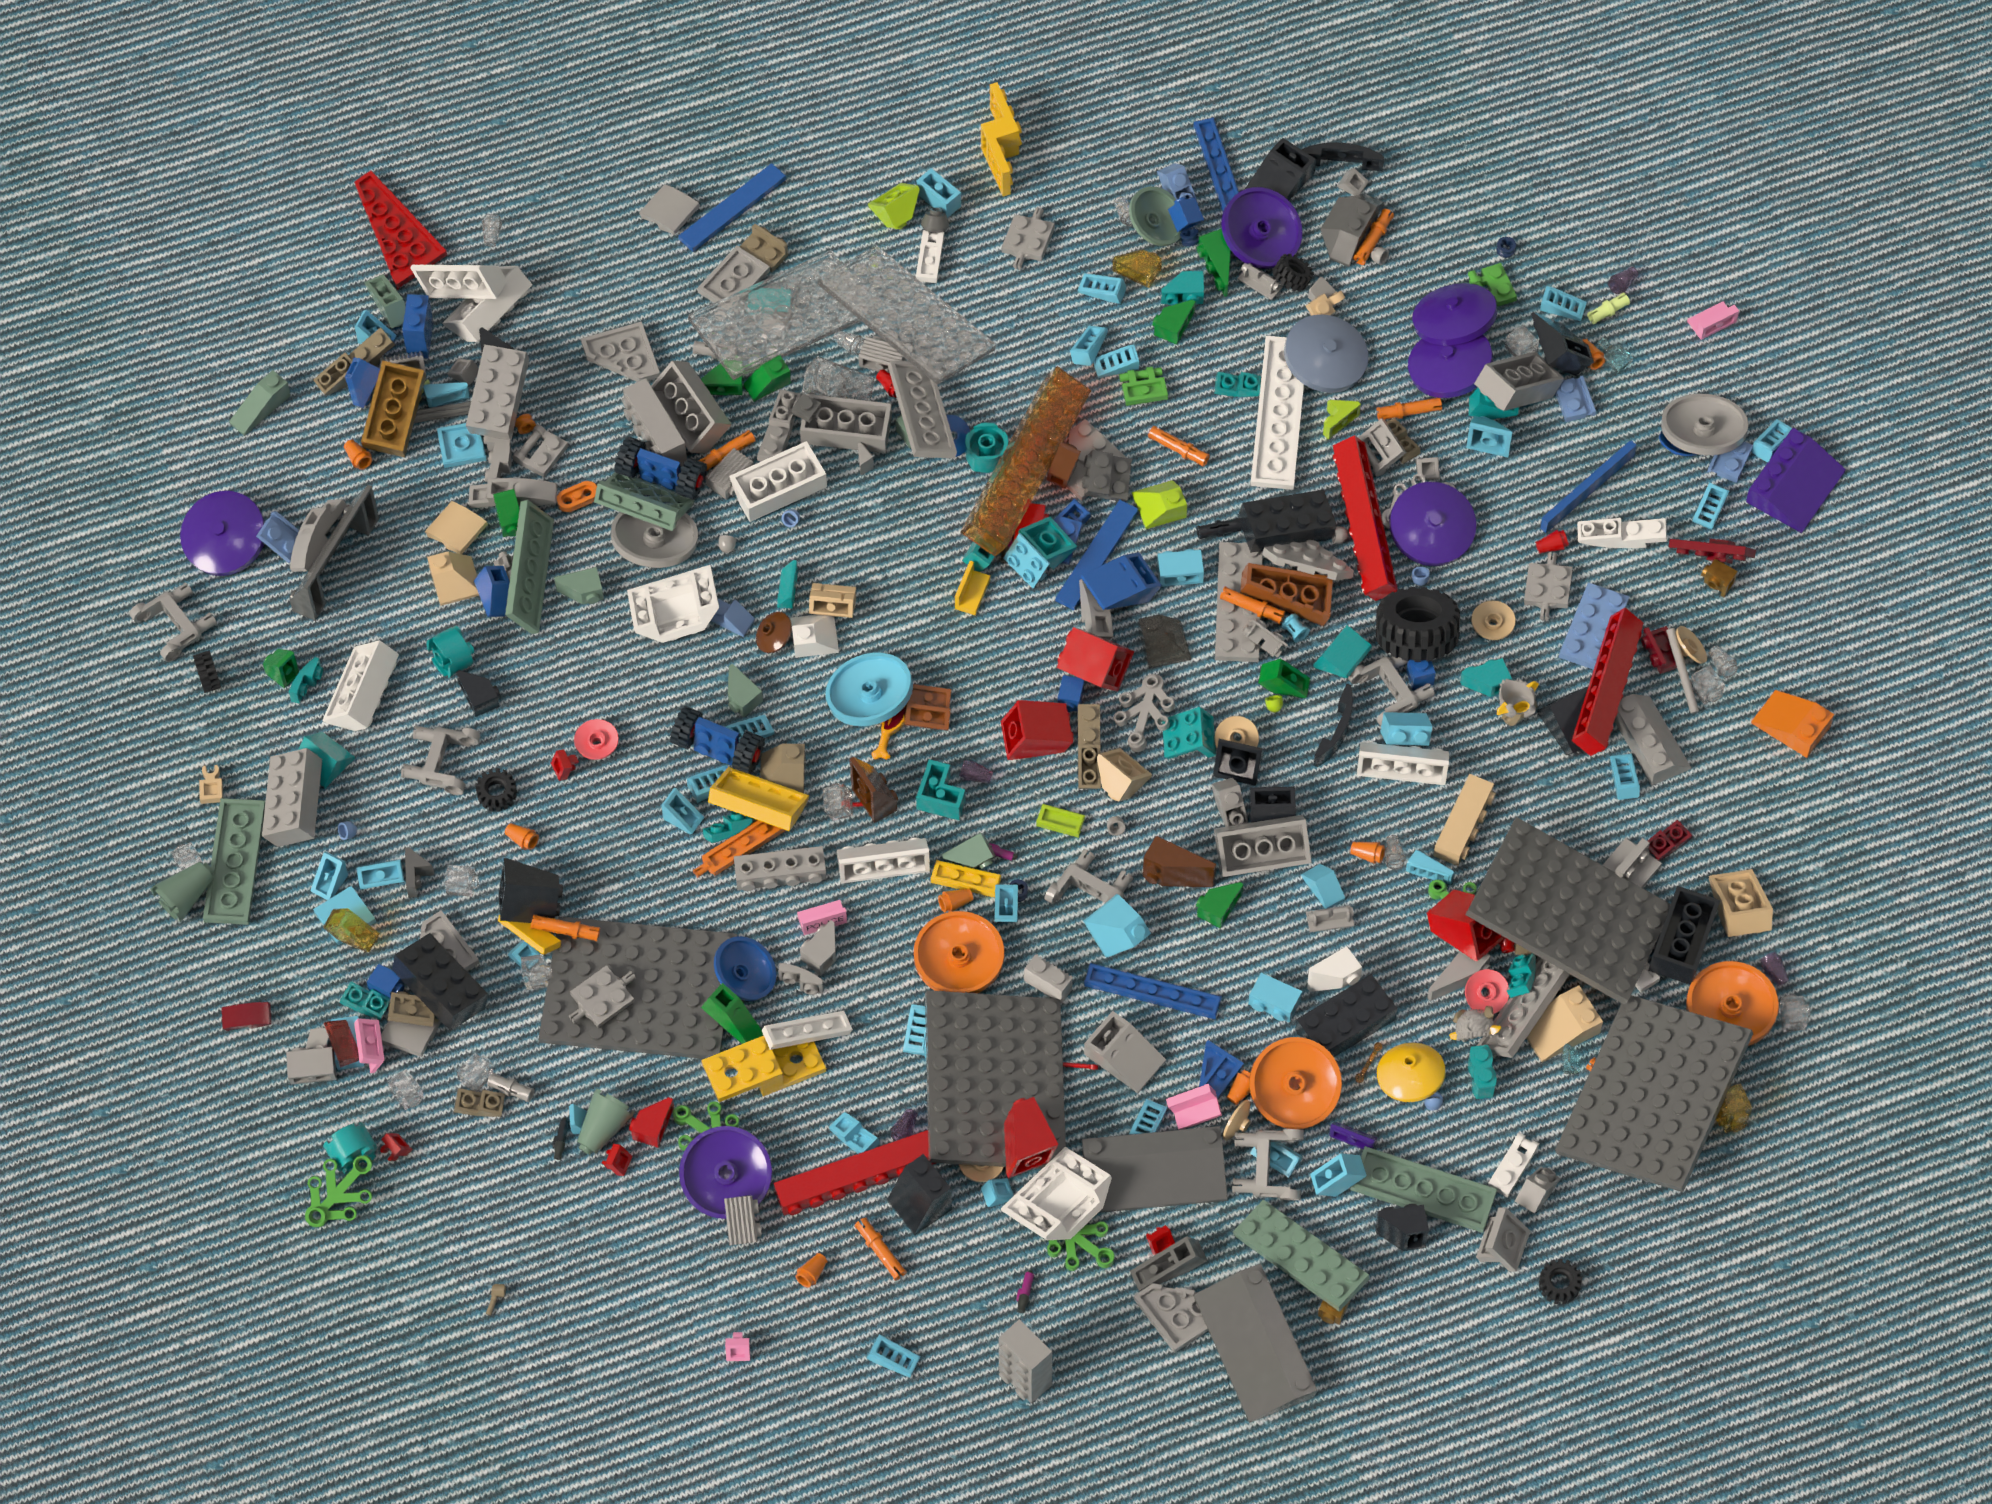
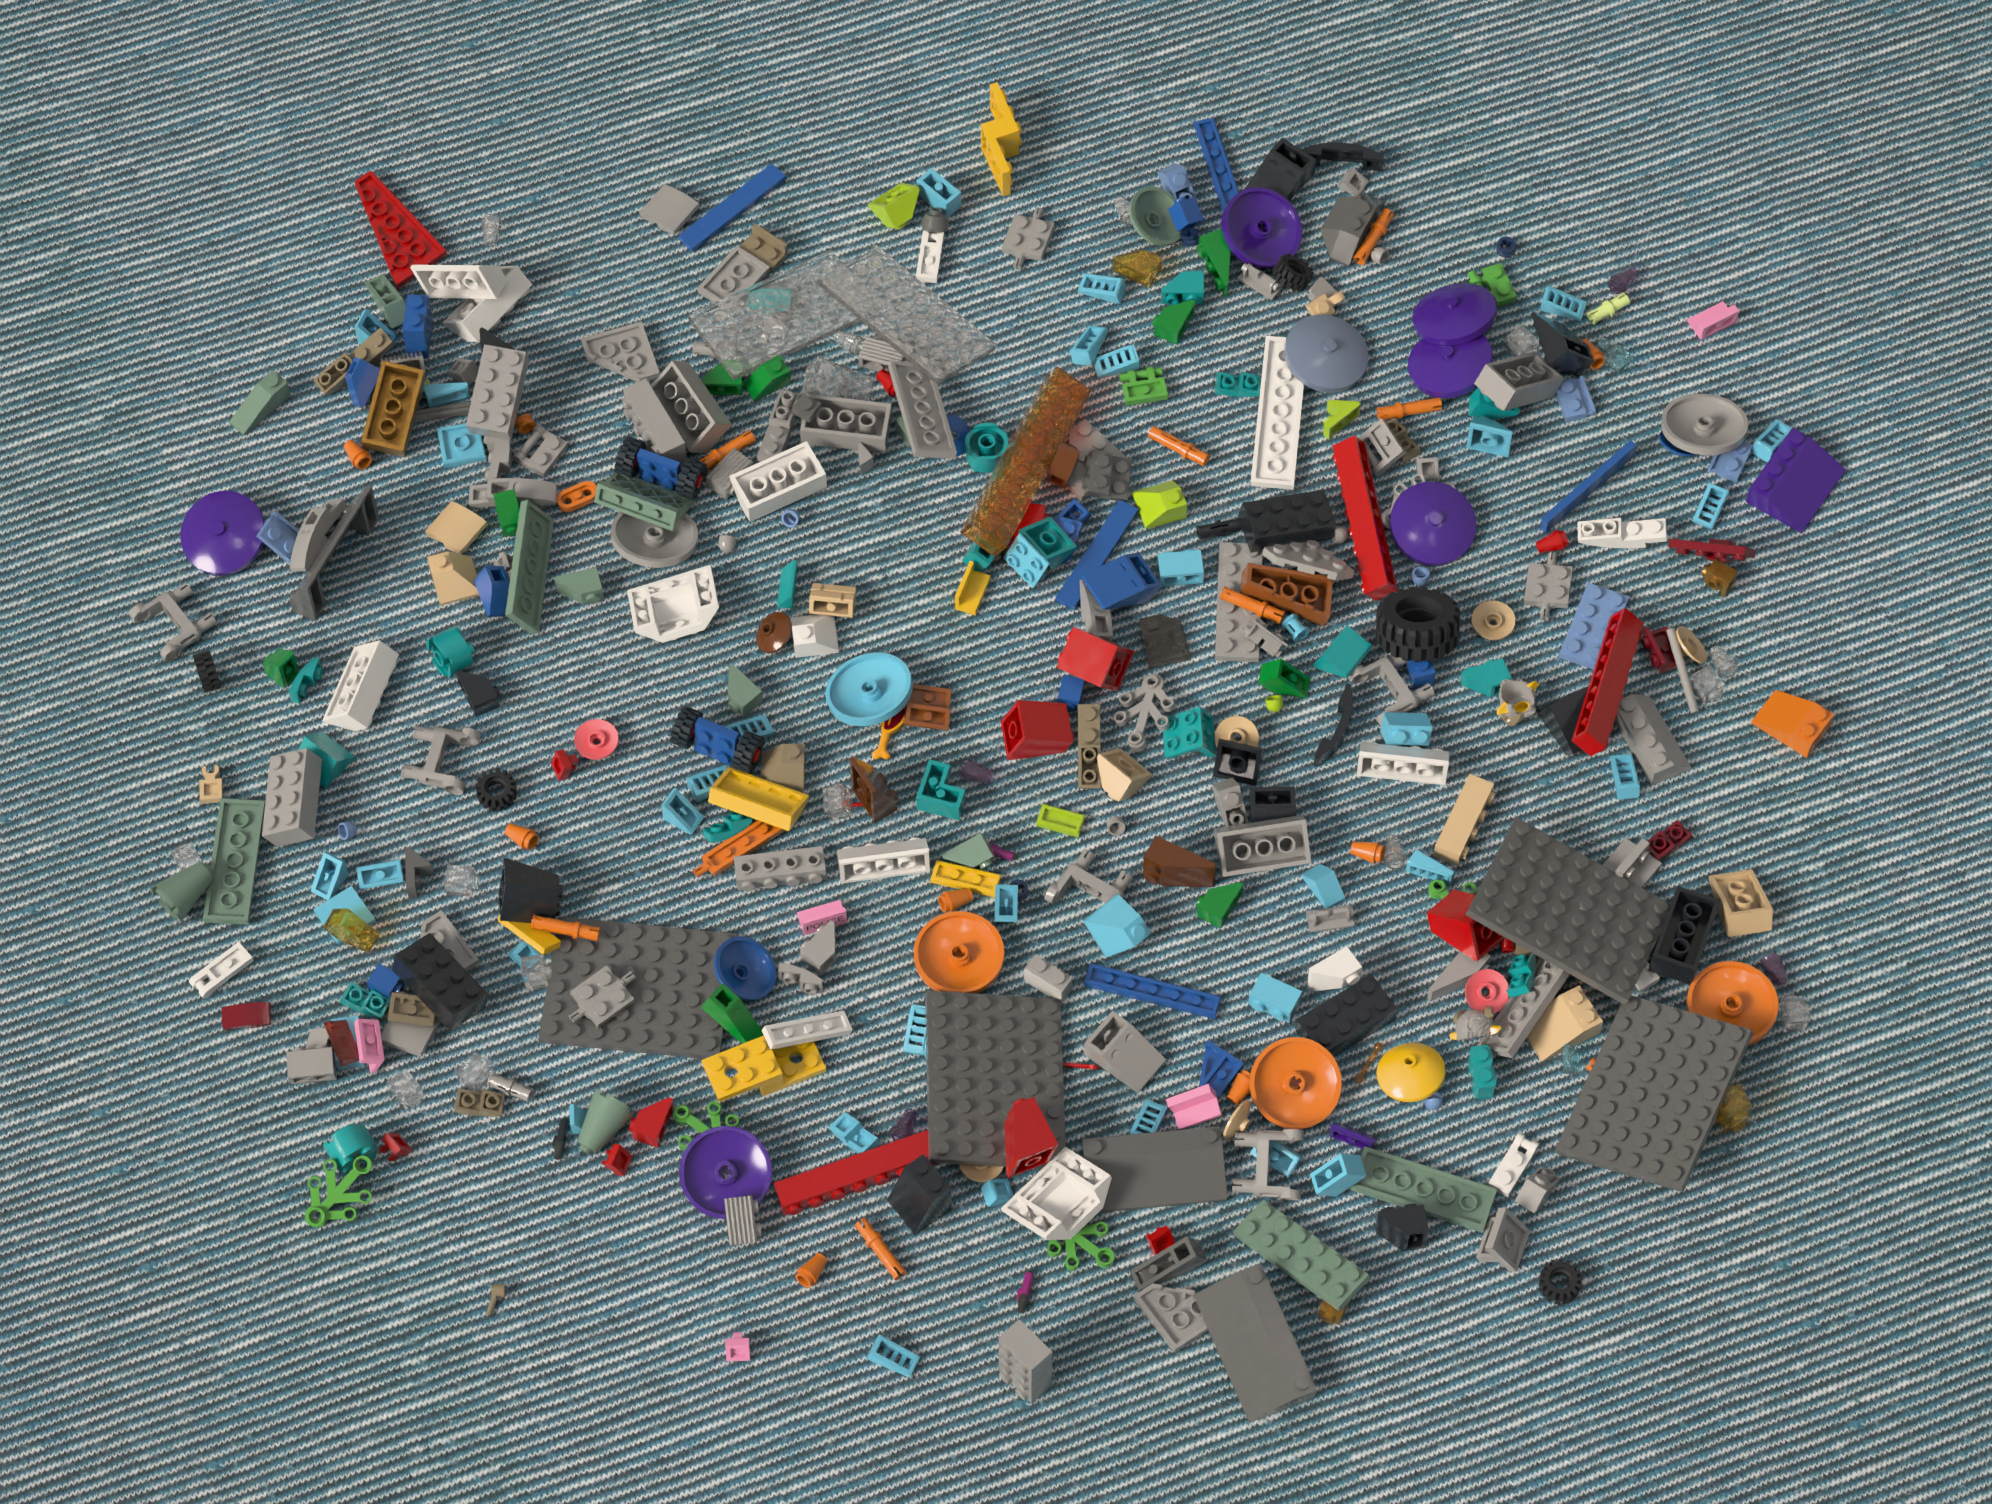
medium blue slope [711,599,755,637] -> none
none -> white plate [189,942,253,999]

